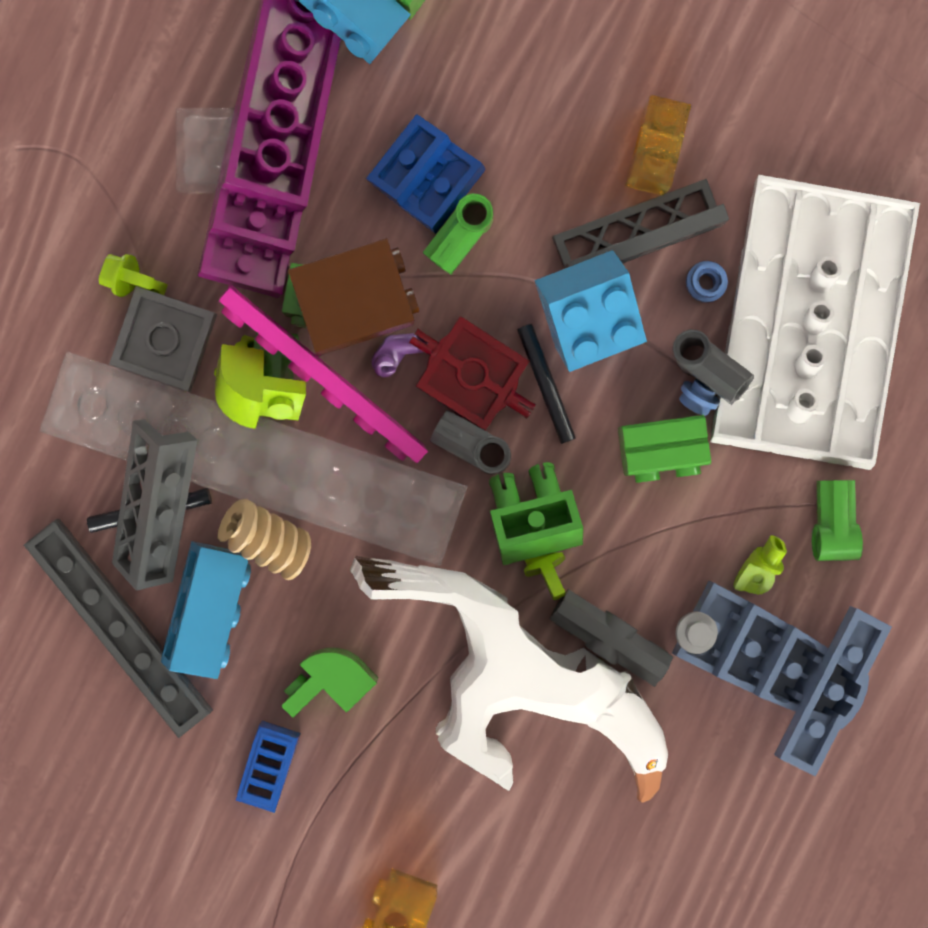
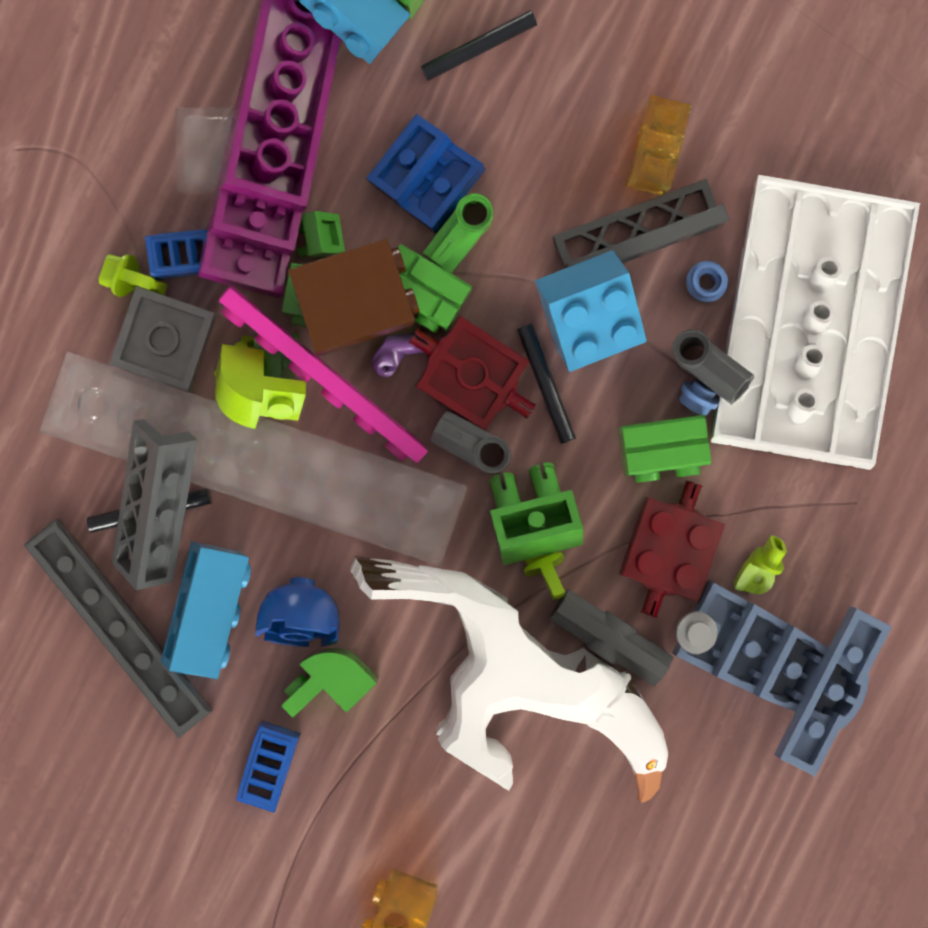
tan piece [217,499,311,580] -> none
bright green piece [812,480,863,561] -> none
none -> blue slope [145,229,207,281]
none -> blue cylinder [255,577,340,647]
none -> bright green tile [297,211,345,257]
none -> bright green brick [398,243,472,334]
none -> black bar [421,10,537,81]
none -> dark red plate [619,480,725,618]

